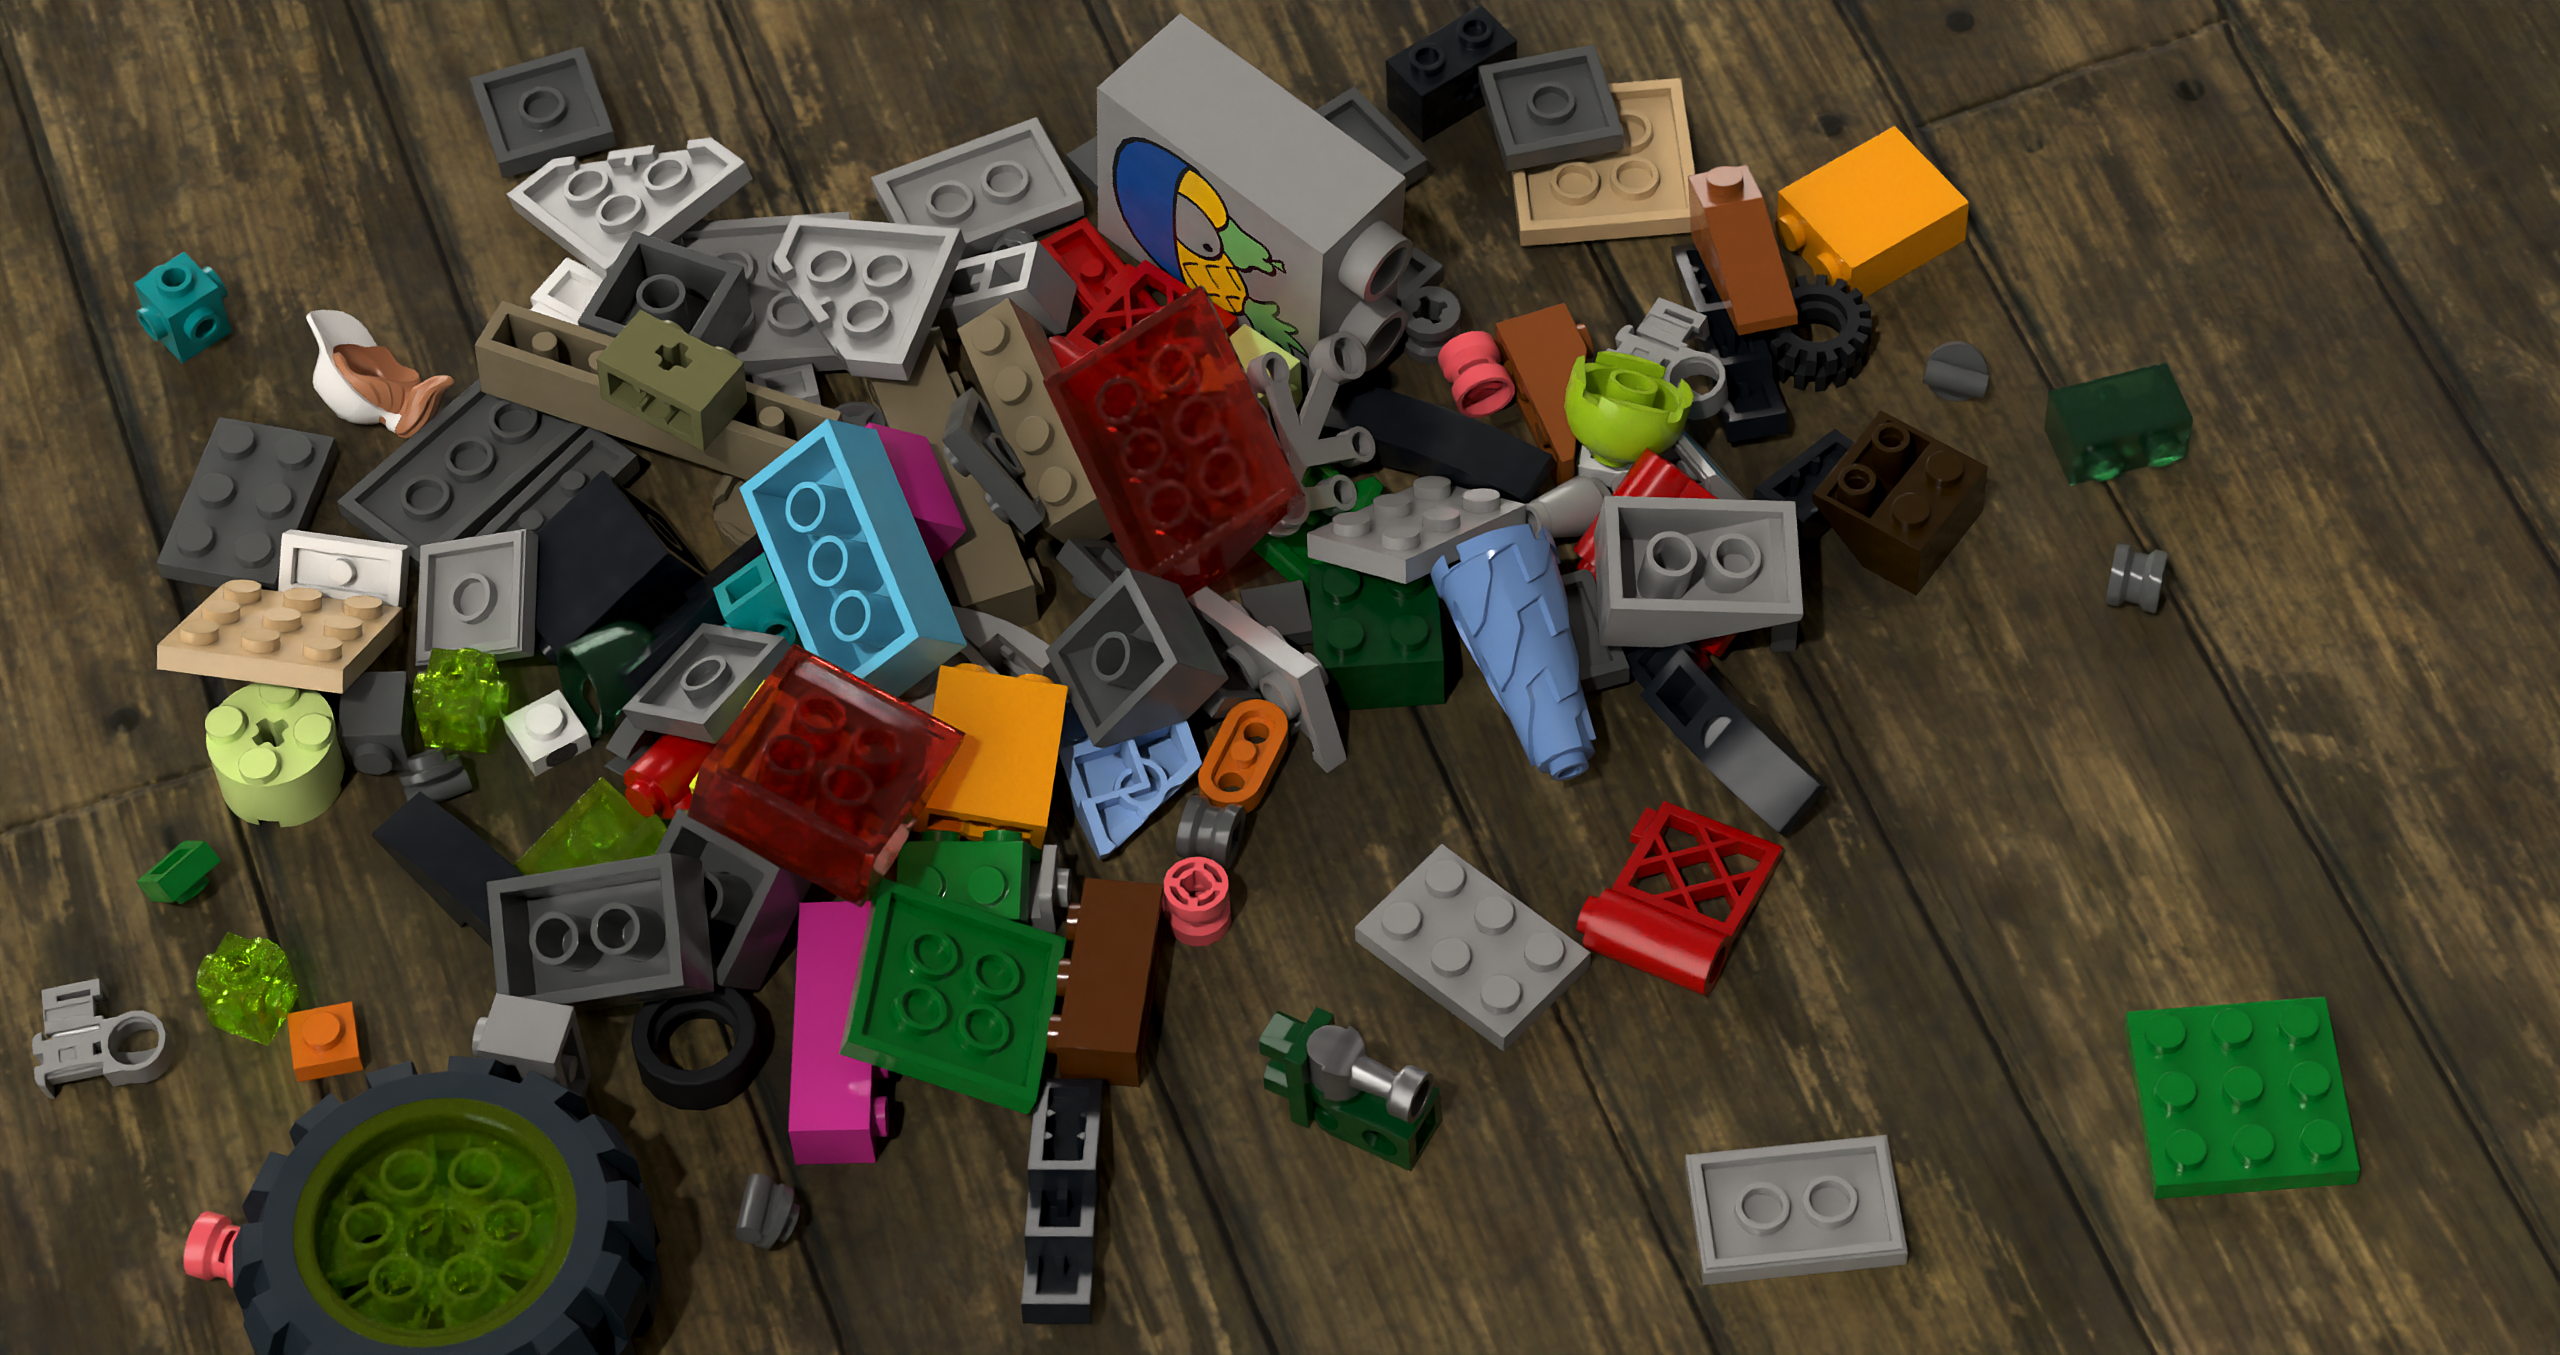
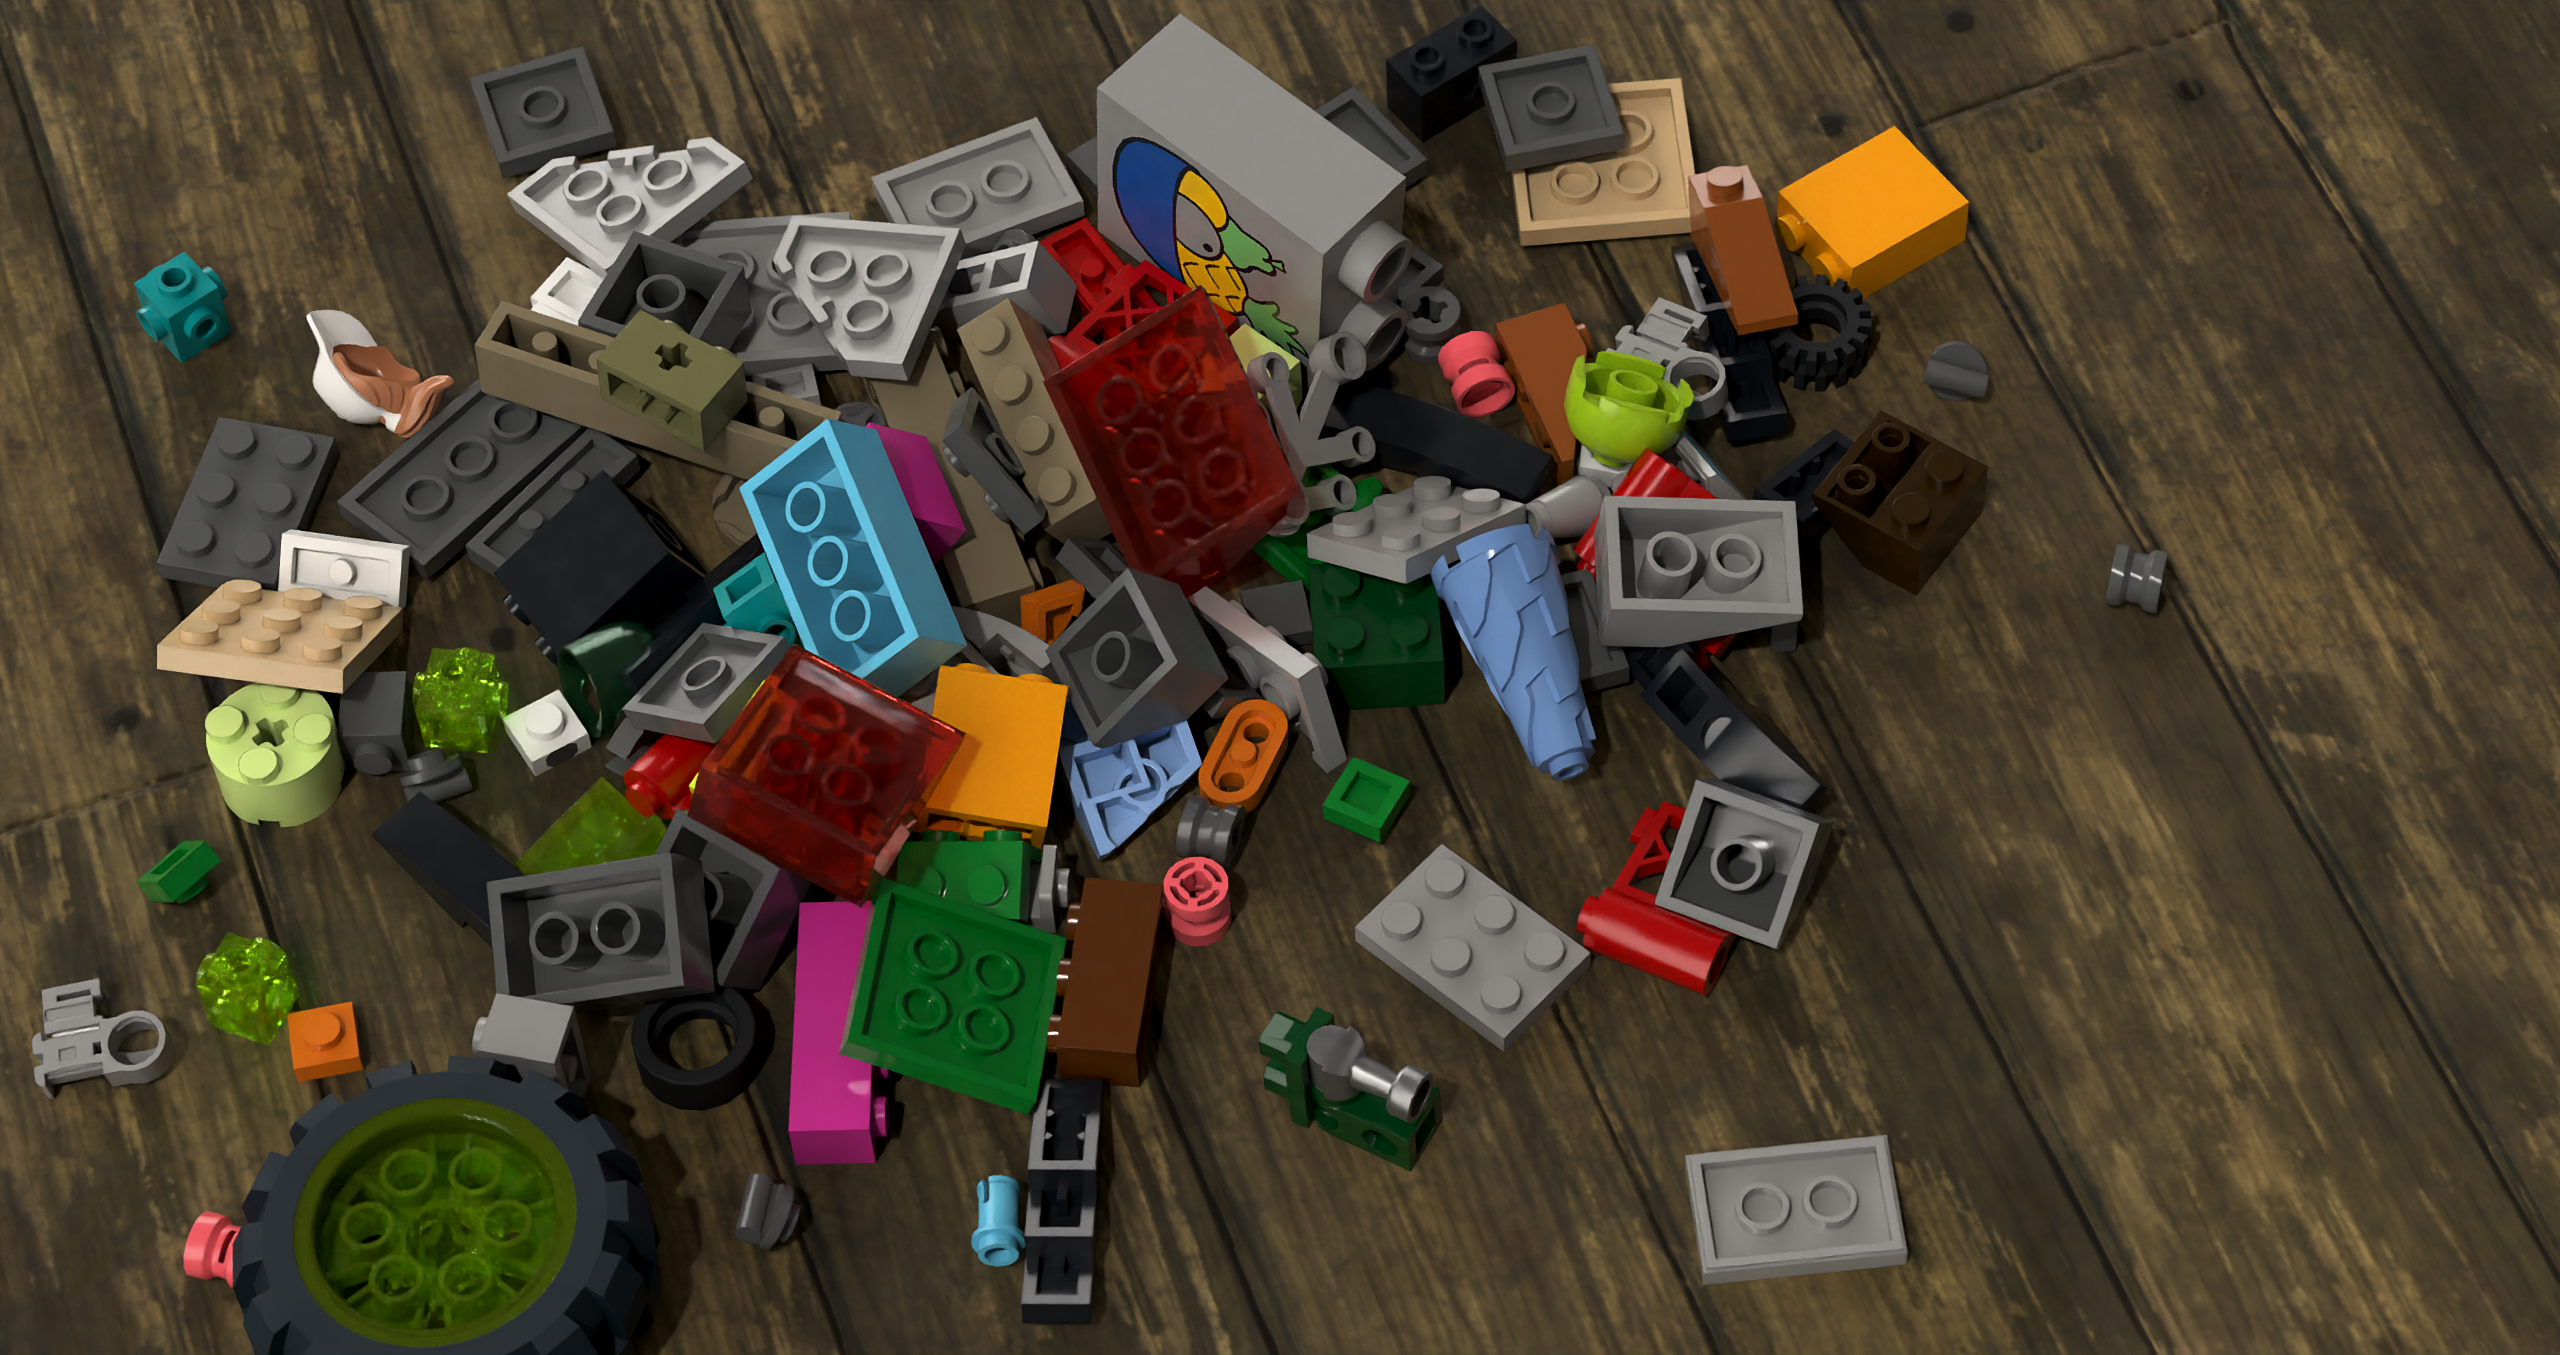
light grey tile [415,529,539,672] -> none
clear green brick [2044,362,2193,486] -> none
green plate [2124,996,2360,1199] -> none
none -> medium azure pin [971,1175,1025,1267]
none -> orange tile [1020,579,1085,645]
none -> green plate [1322,757,1411,843]
none -> dark grey slope [1654,778,1834,949]

